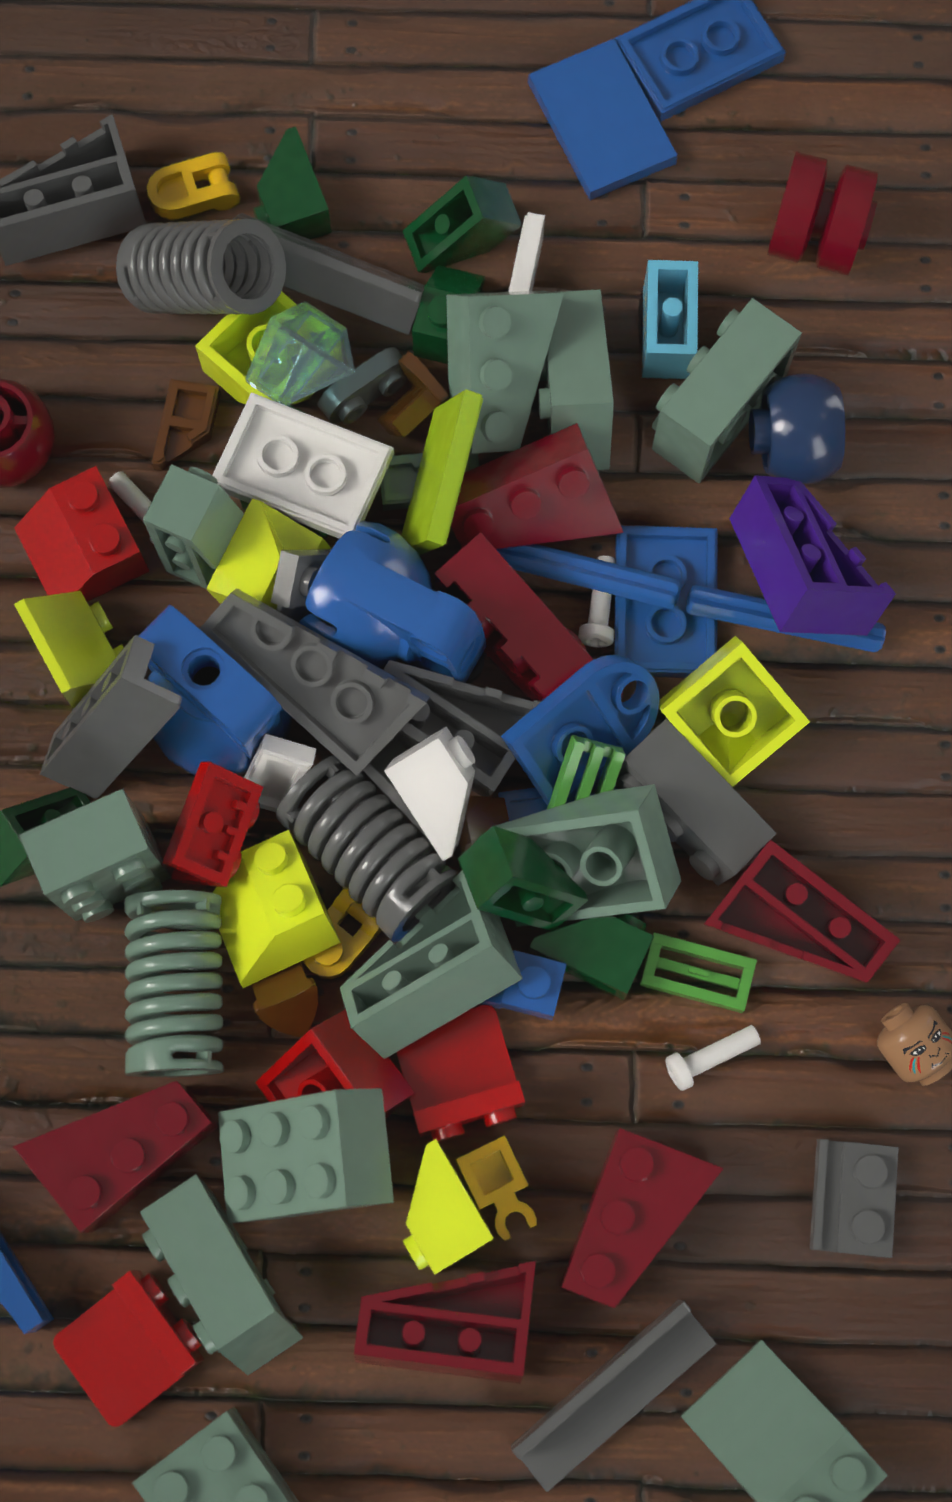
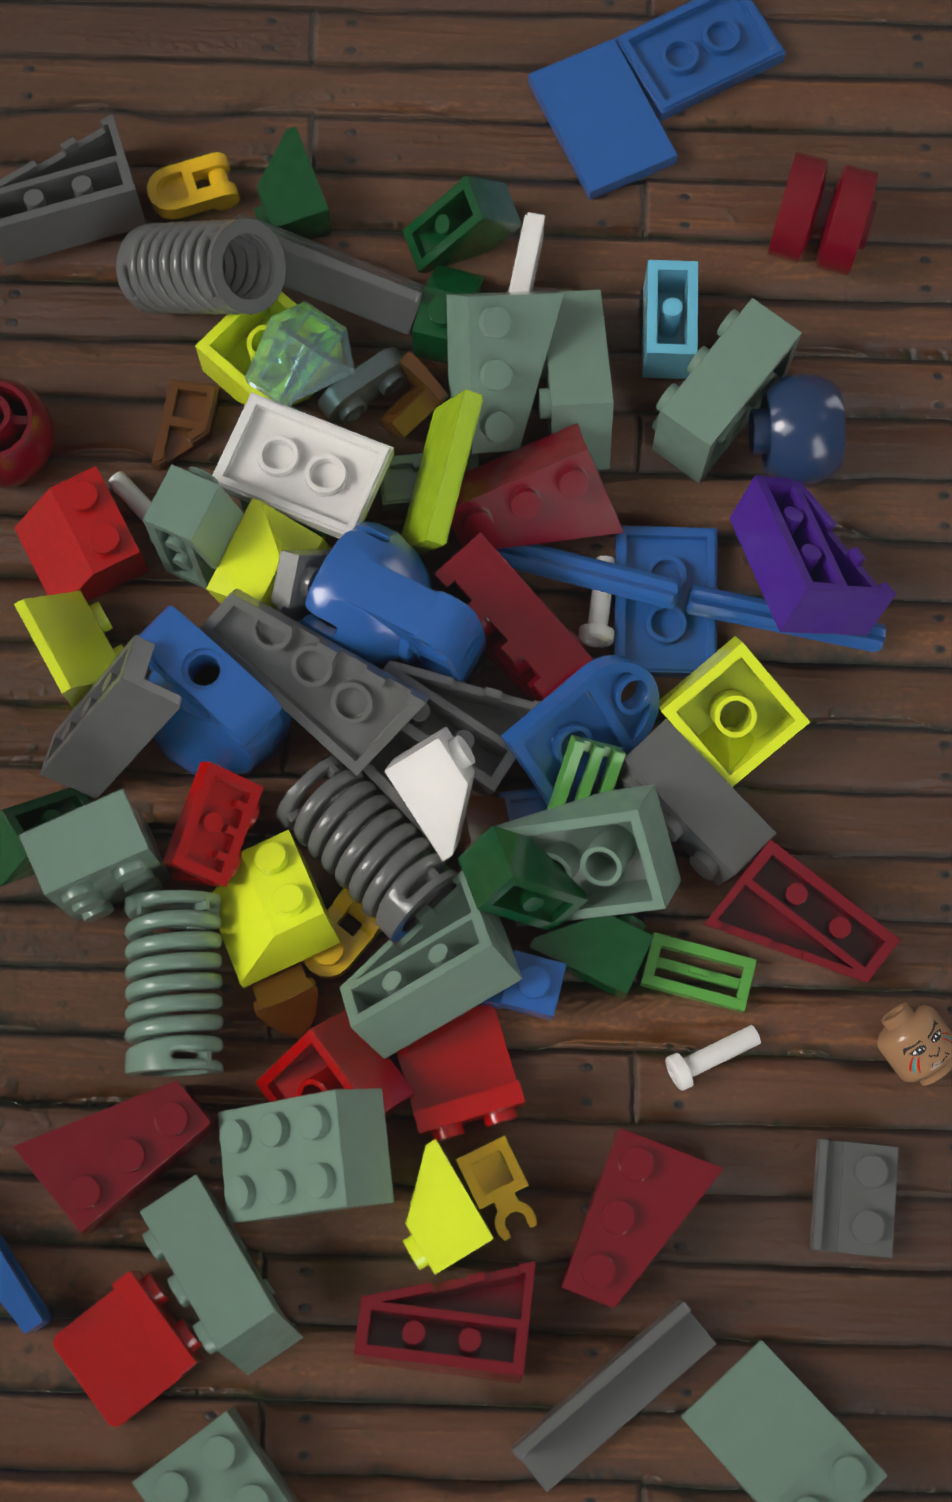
white tile [244,734,316,812] -> none

